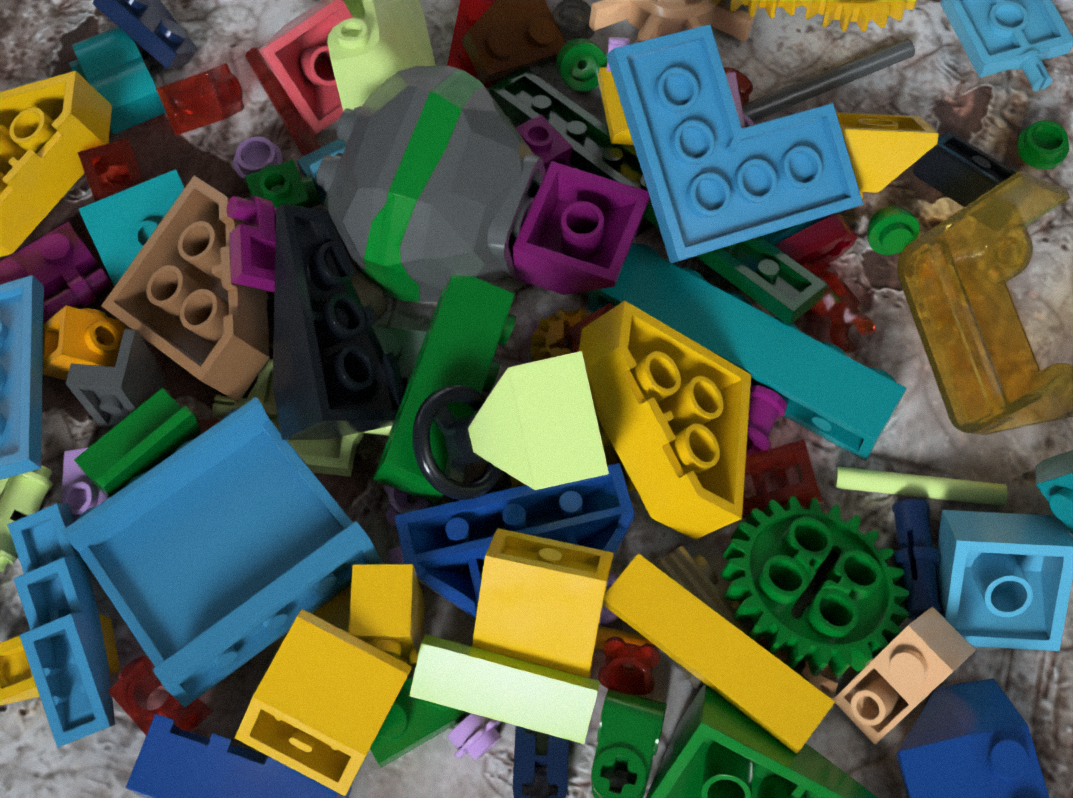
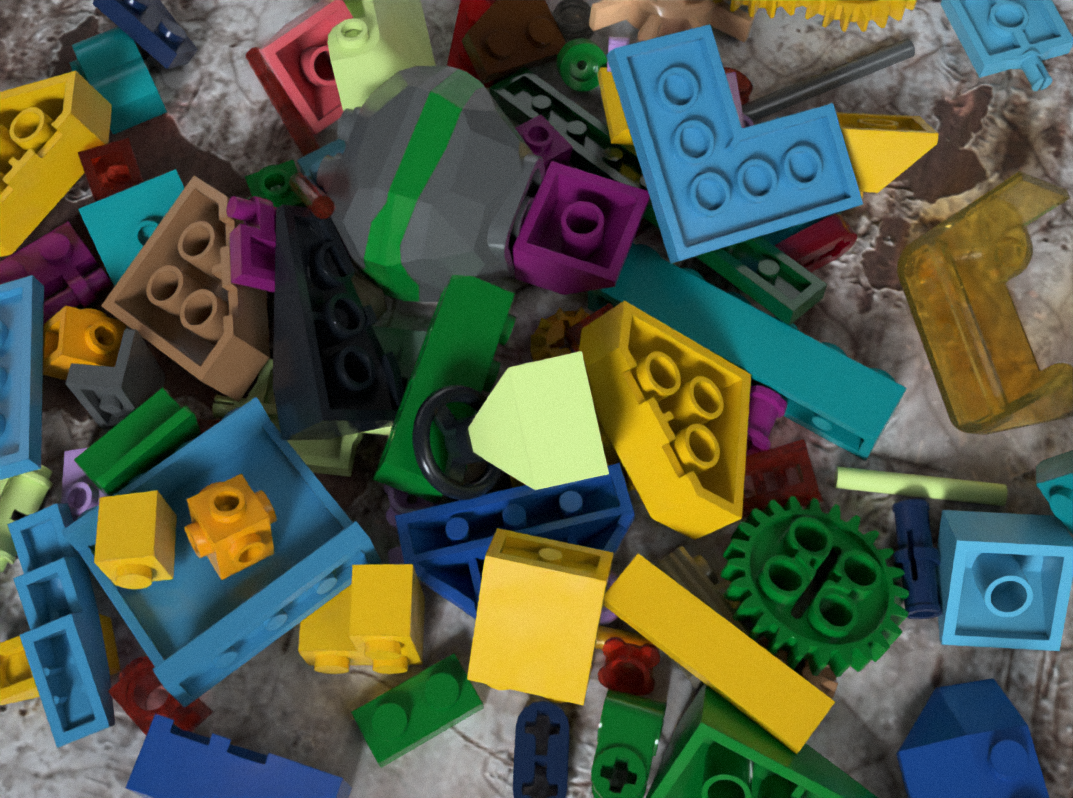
clear red bracket [156,63,244,135] -> none
lavender plate [233,136,284,183] -> none
yellow slope [235,609,412,796] -> none
tile [409,634,600,744] -> none
lavender plate [447,713,502,761] -> none
clear red plate [803,262,876,353] -> none
light nougat slope [833,606,976,745] -> none
green plate [867,206,920,255] -> none
black slope [913,131,1032,226] -> none
green plate [1016,120,1069,170] -> none
none -> yellow brick [94,490,177,589]
none -> light orange brick [184,473,277,580]
none -> clear red bar [289,173,335,219]

